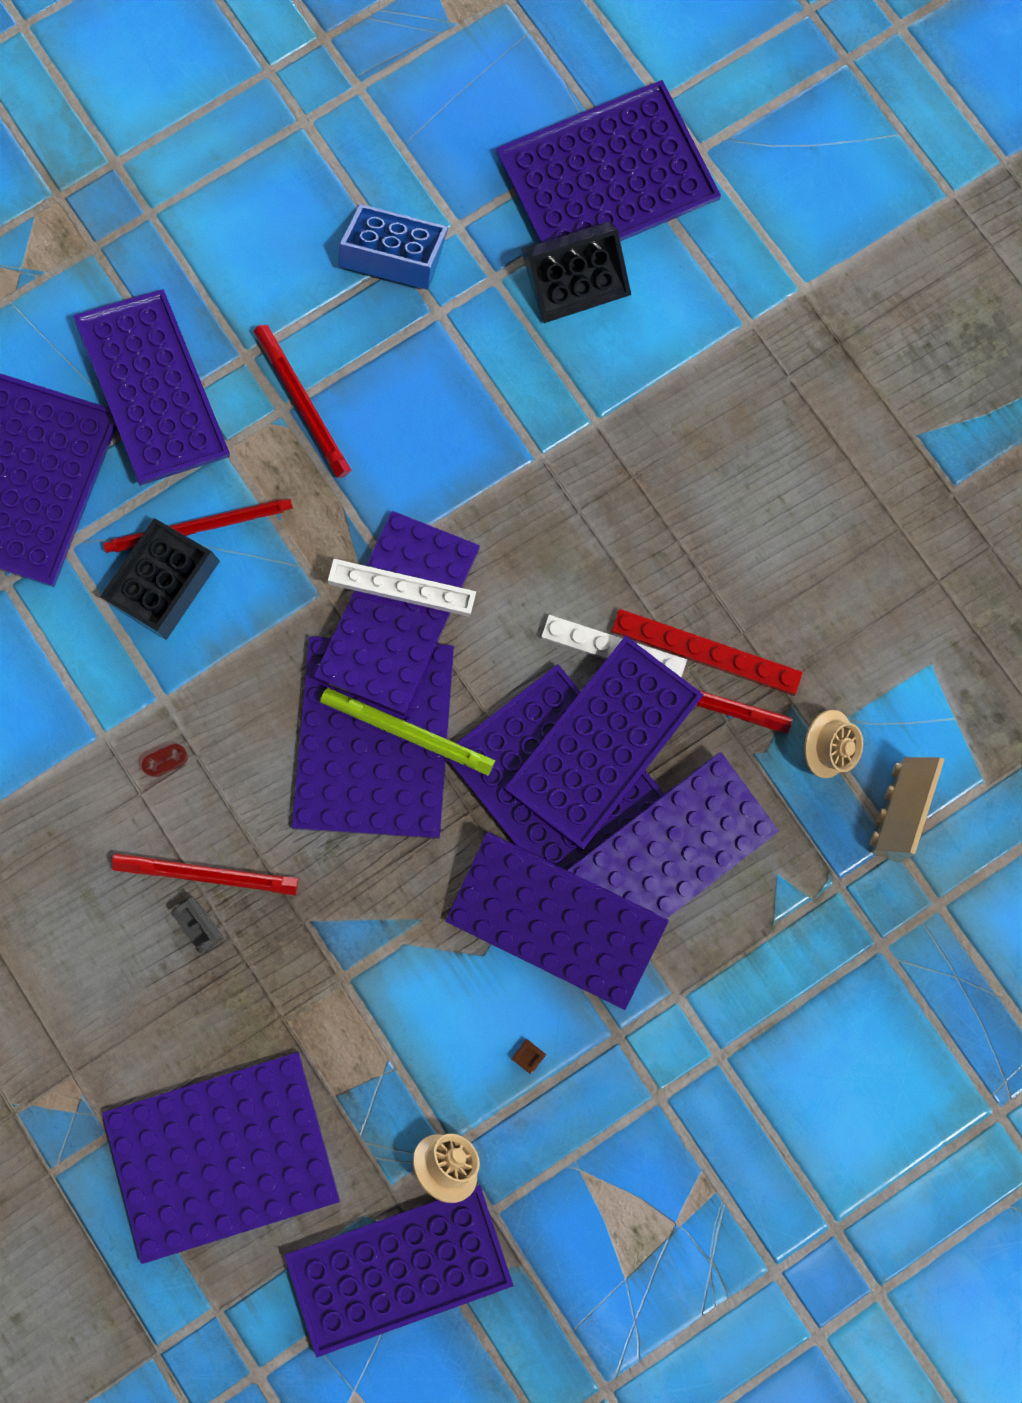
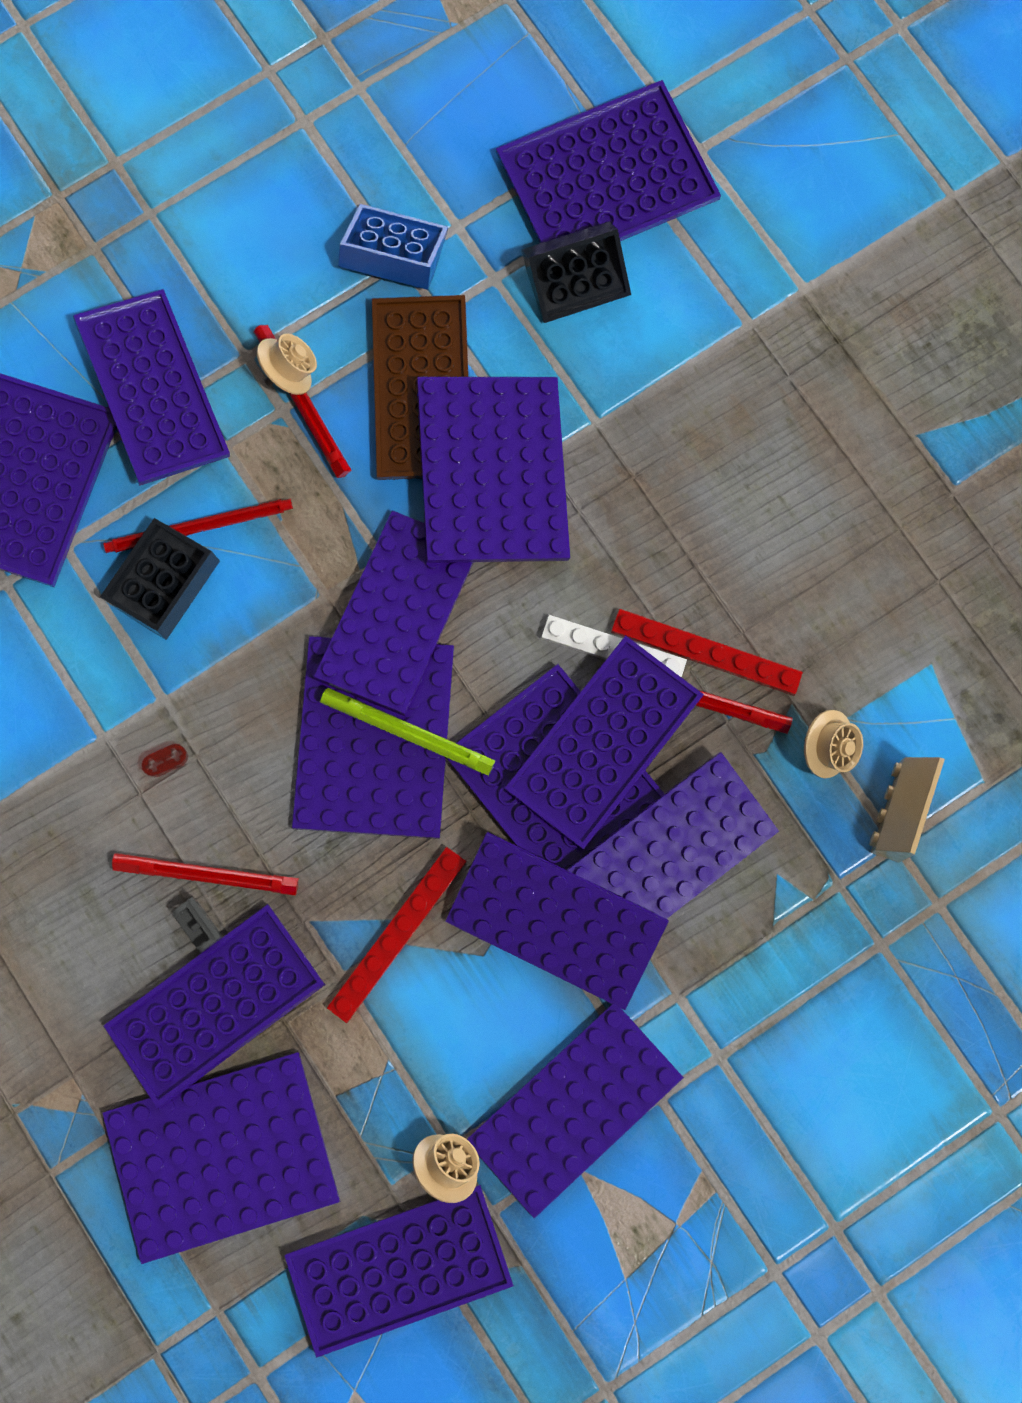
white plate [328,559,476,617] -> none
reddish brown tile [511,1039,547,1074] -> none
none -> dark purple plate [104,904,325,1109]
none -> tan piece [257,334,317,395]
none -> red plate [327,847,467,1023]
none -> reddish brown plate [372,295,468,480]
none -> dark purple plate [416,377,570,563]
none -> dark purple plate [467,1003,684,1218]

